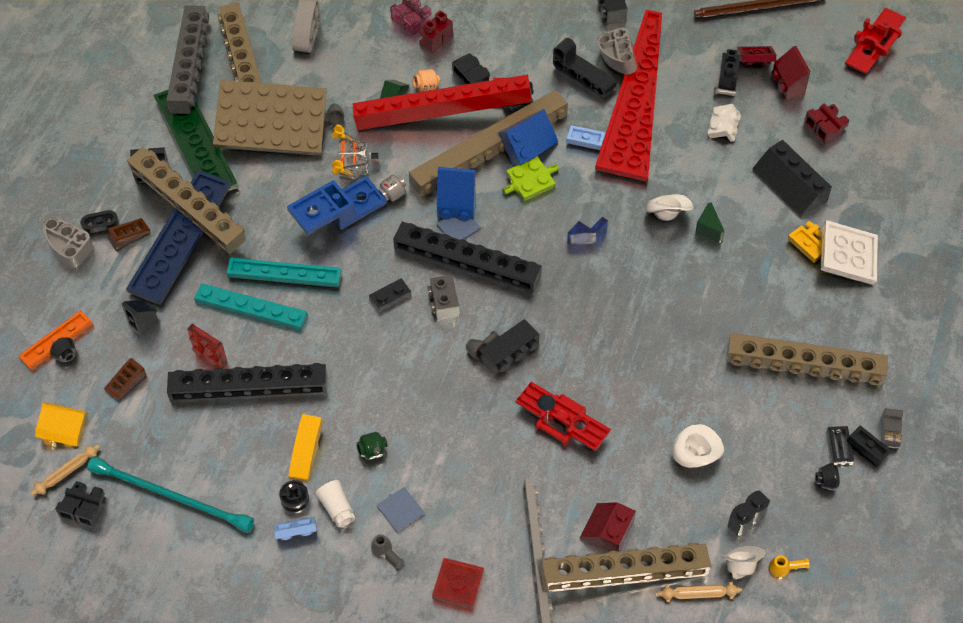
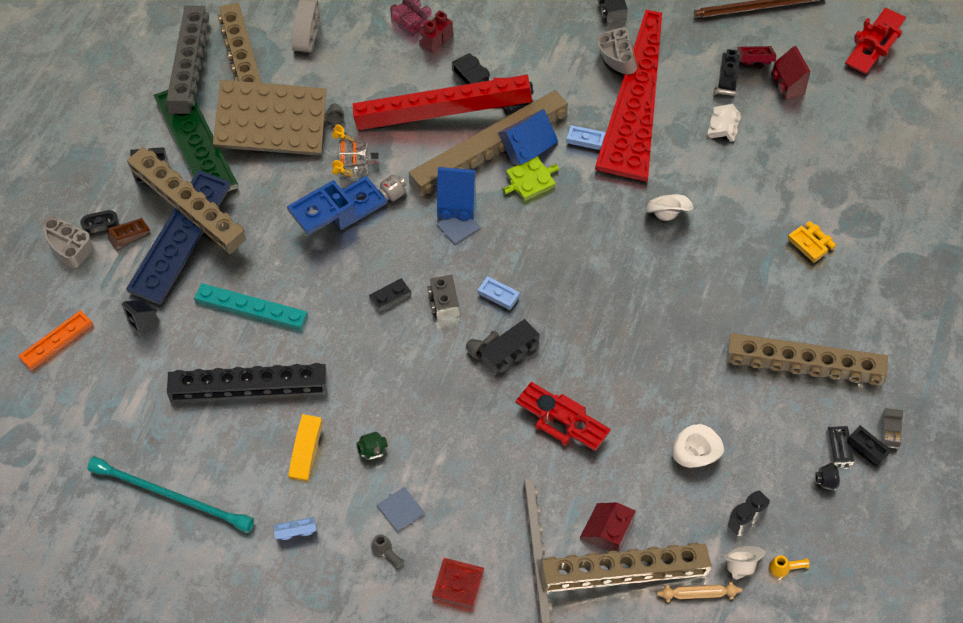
tan wheel [31,445,100,496] -> none
yellow slope [35,402,87,447] -> none
black cone [50,337,76,362] -> none
black hips [55,481,105,528] -> none
reddish brown slope [104,358,146,401] -> none
clear red plate [187,324,228,368] -> none
teal plate [227,258,342,288] -> none
black wheel [279,480,310,513] -> none
white plant [315,480,355,528] -> none
dark green slope [380,79,409,99] -> none
black brick [393,221,542,294] -> none
light nougat head [413,69,440,92] -> none
black beam [553,37,617,98] -> none
clear blue slope [567,217,608,245] -> none
dark green slope [695,202,725,243] -> none
black slope [752,140,832,217] -> none
dark red hips [804,103,849,145] -> none
white plate [821,220,878,285] -> none
none -> light blue plate [478,276,520,310]

